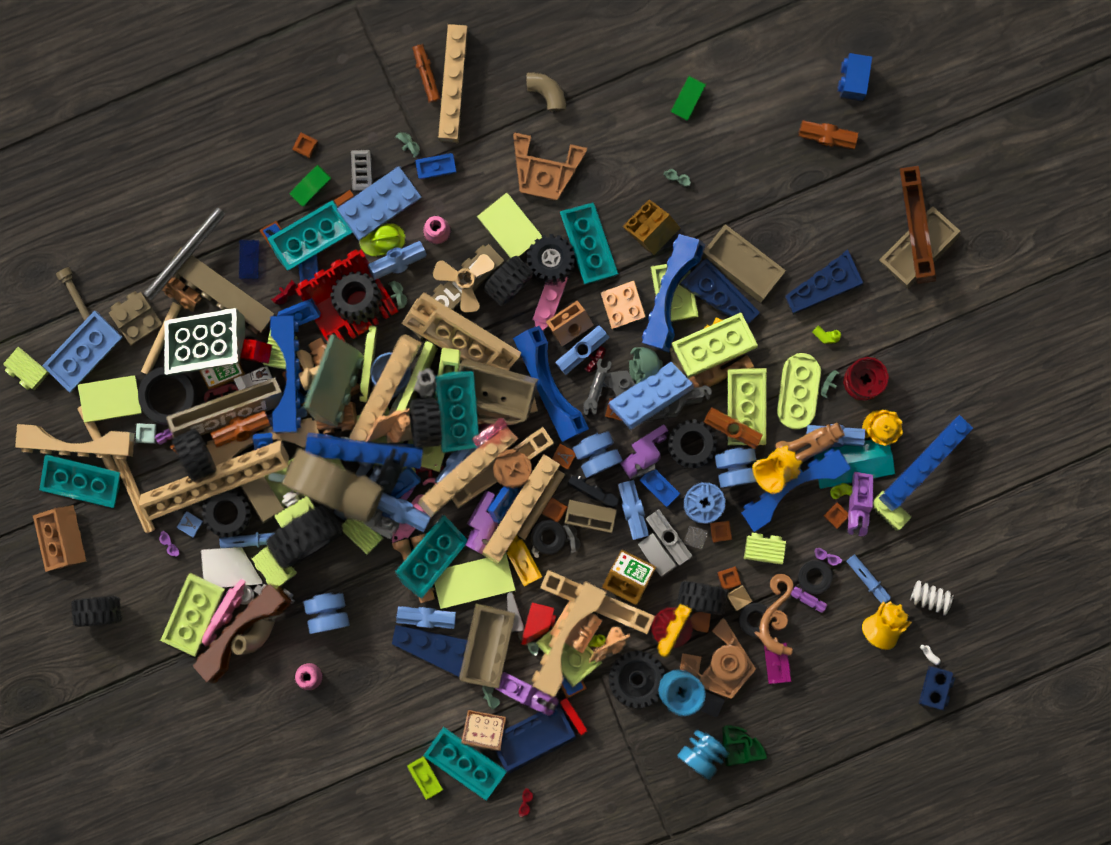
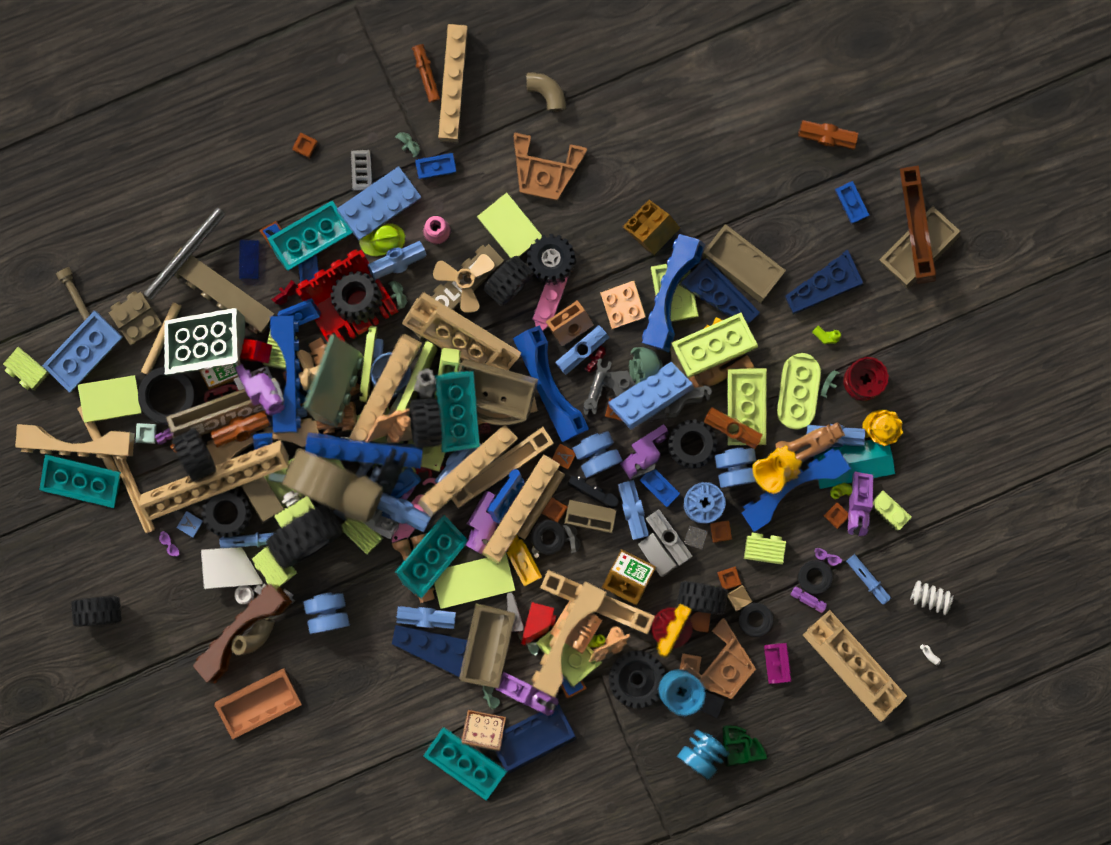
medium nougat slope [33,505,86,572] -> none
yellowish green tile [160,573,225,657] -> none
medium nougat hinge [162,277,202,312] -> none
bright pink plate [202,579,246,646] -> none
green slope [289,165,332,207] -> none
bright pink plant [295,663,322,690] -> none
dark orange tile [334,190,354,207] -> none
lime plate [407,756,443,799] -> none
clear pink axle [472,418,507,447] -> none
medium nougat tile [493,449,532,488] -> none
dark red piece [519,788,533,817] -> none
teal slope [560,202,618,284] -> none
red tile [560,698,587,735] -> none
sand green piece [663,169,691,186] -> none
green slope [671,76,706,120] -> none
medium nougat wheel [711,645,747,681] -> none
medium nougat plant [755,574,794,656] -> none
blue brick [838,53,872,101] -> none
yellow hat [862,601,911,650] -> none
blue arch [878,415,973,511] -> none
dark blue brick [919,666,955,710] -> none
none -> nougat slope [215,668,302,739]
none -> medium lavender plate [235,364,285,415]
none -> medium blue tile [373,339,384,359]
none -> tan slope [803,610,907,722]
none -> blue plate [835,181,869,224]

